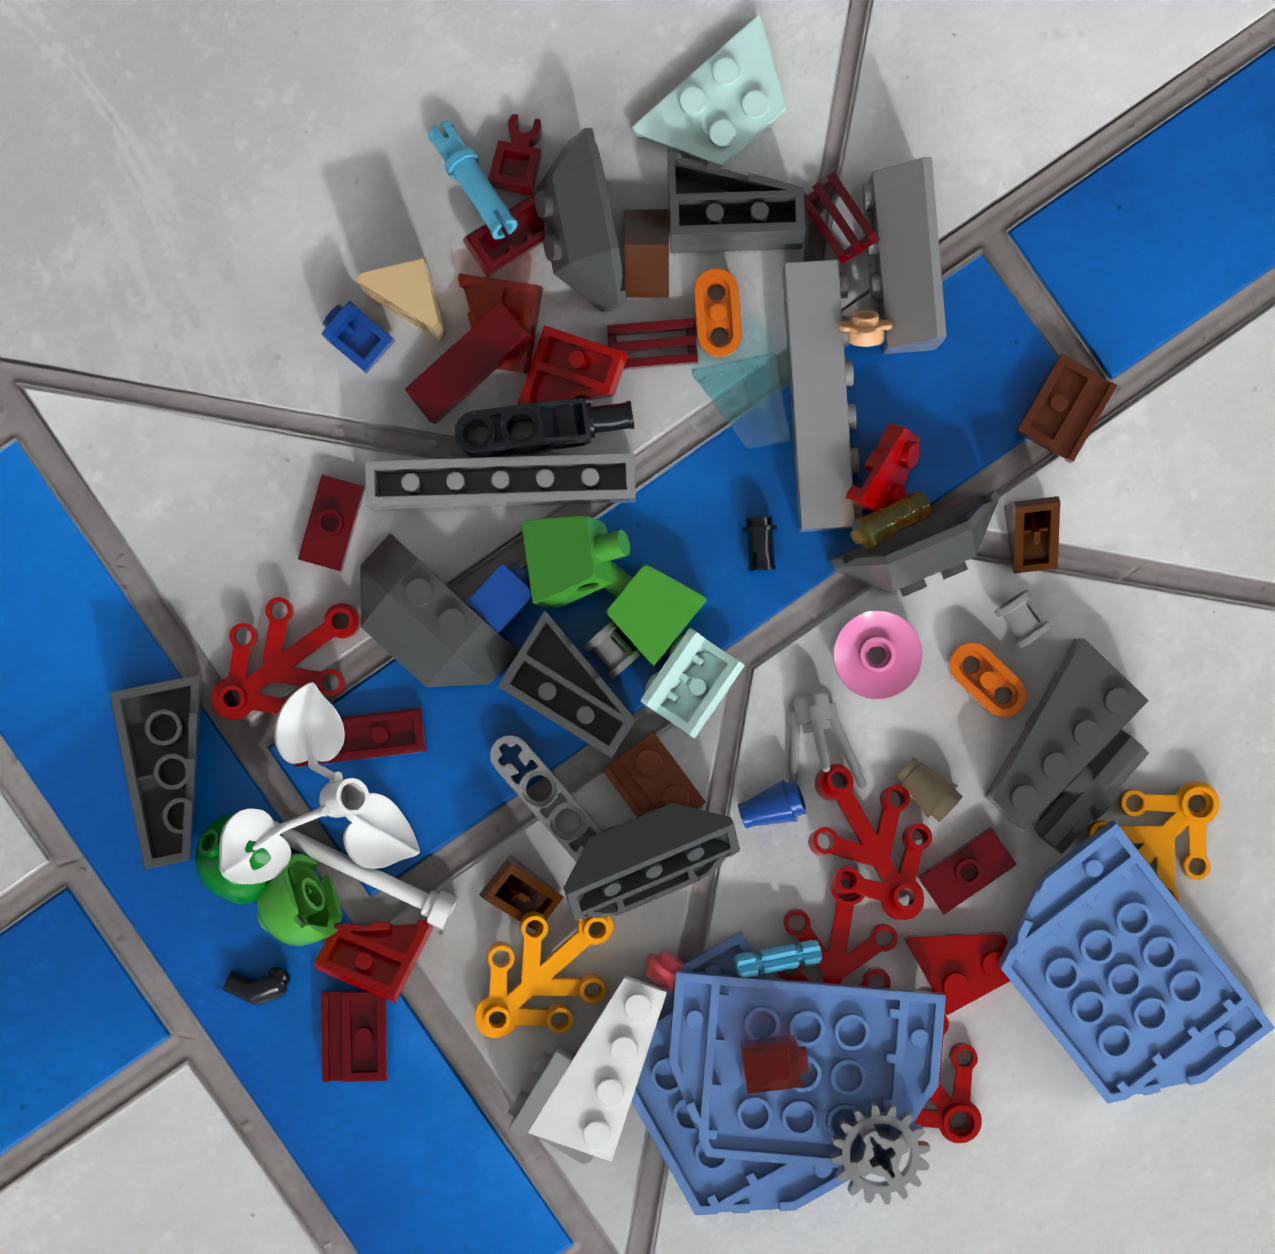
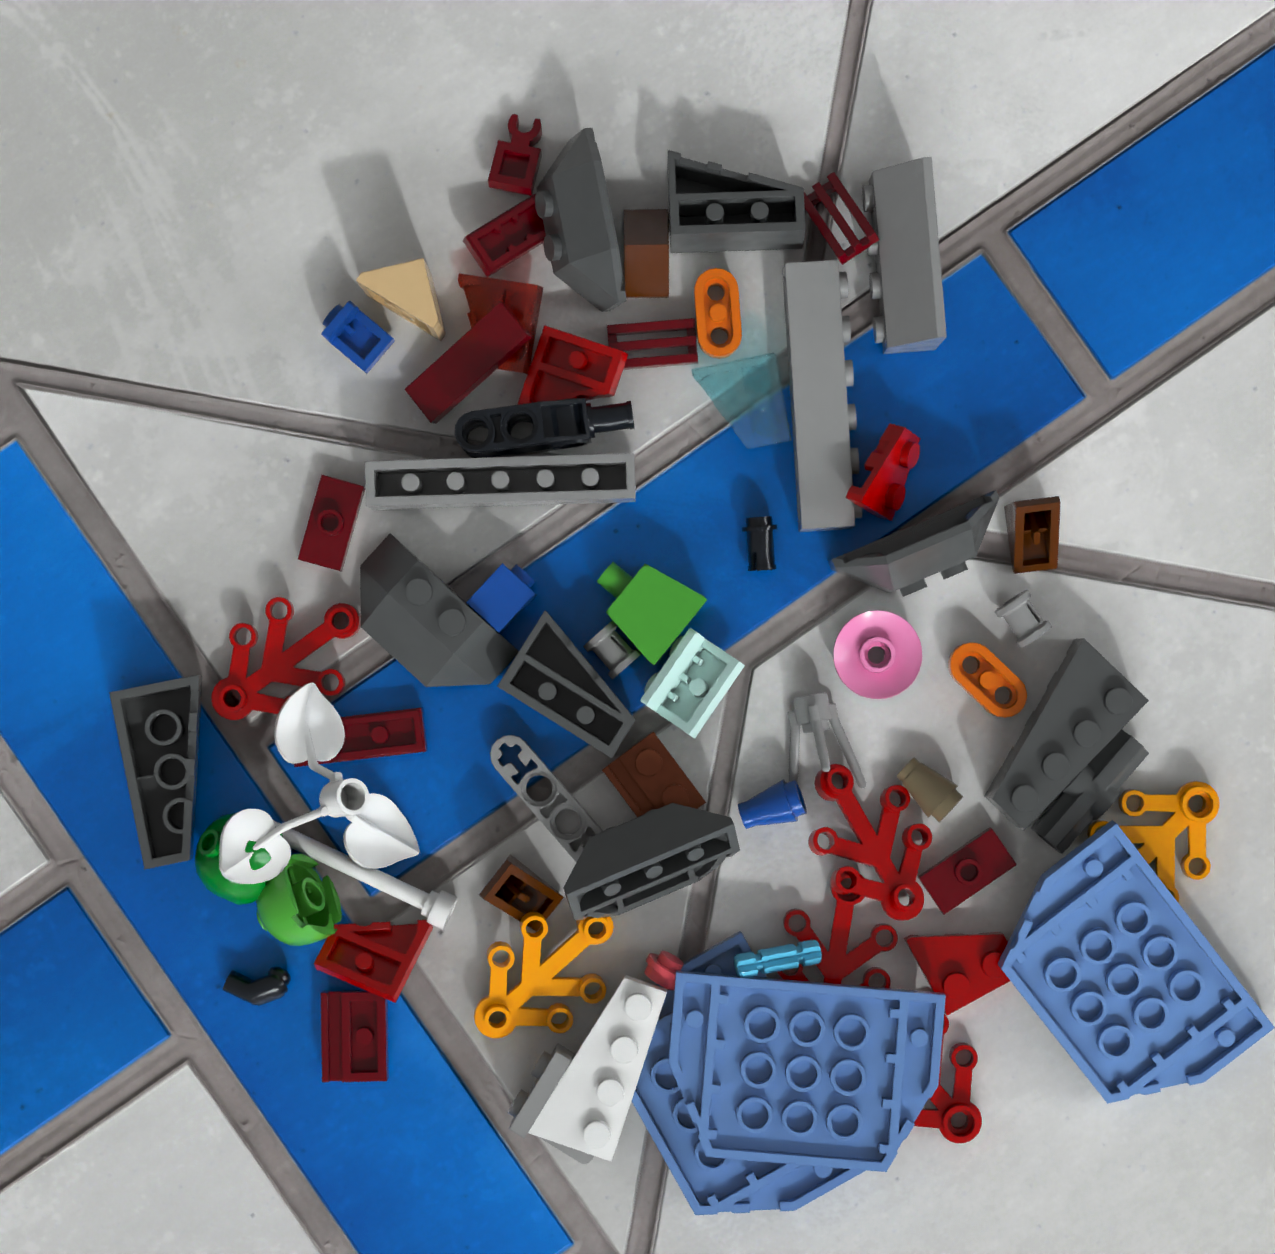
medium azure pin [428,121,518,239] -> none
bright green torso [521,516,630,609] -> none
light aqua wing [631,15,786,167] -> none
clear red brick [740,1034,809,1094] -> none
light grey gear [830,1101,931,1205] -> none
light nougat plate [839,310,892,347] -> none
clear yellow piece [851,491,931,549] -> none
copper plate [1015,353,1118,463] -> none

